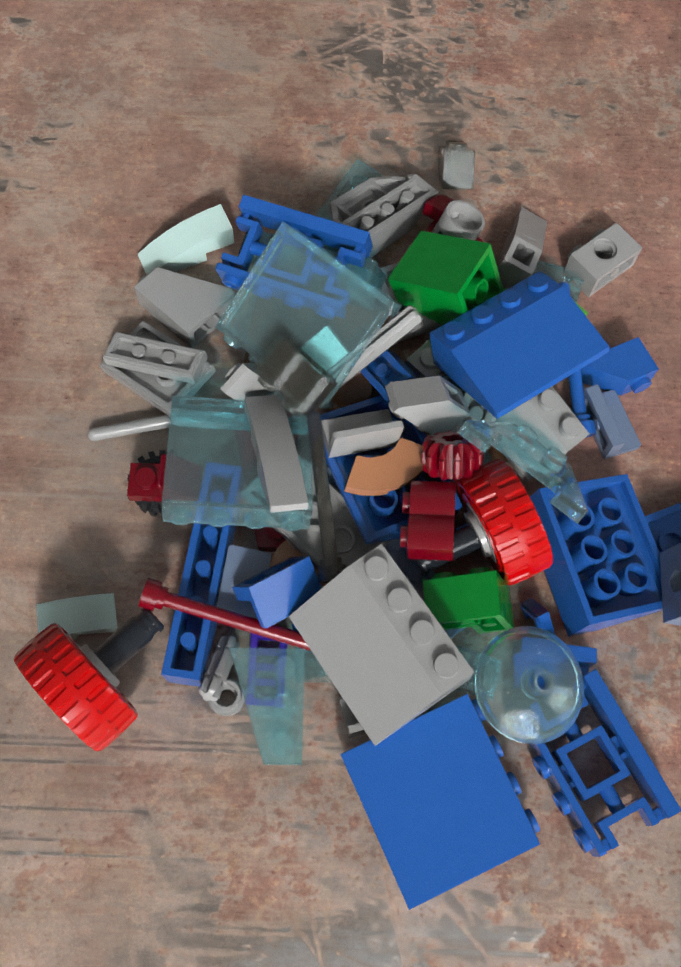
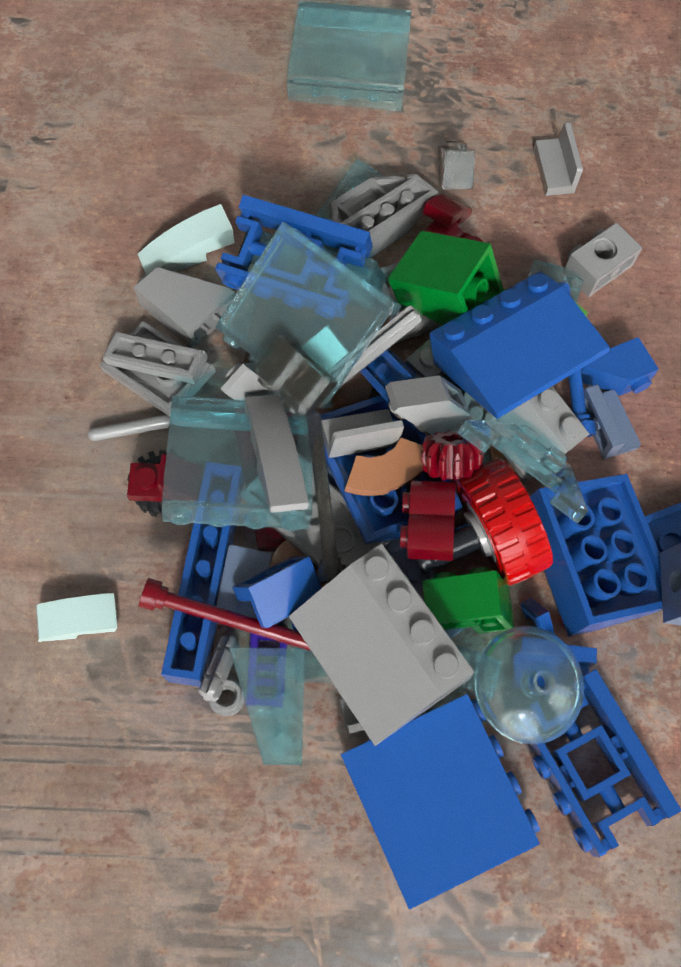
red wheel [14,608,164,752] -> none
light grey wheel [431,200,485,240] -> none
light grey slope [496,207,547,289] -> none
none -> clear light blue panel [287,1,411,111]
none -> light grey panel [533,122,583,196]

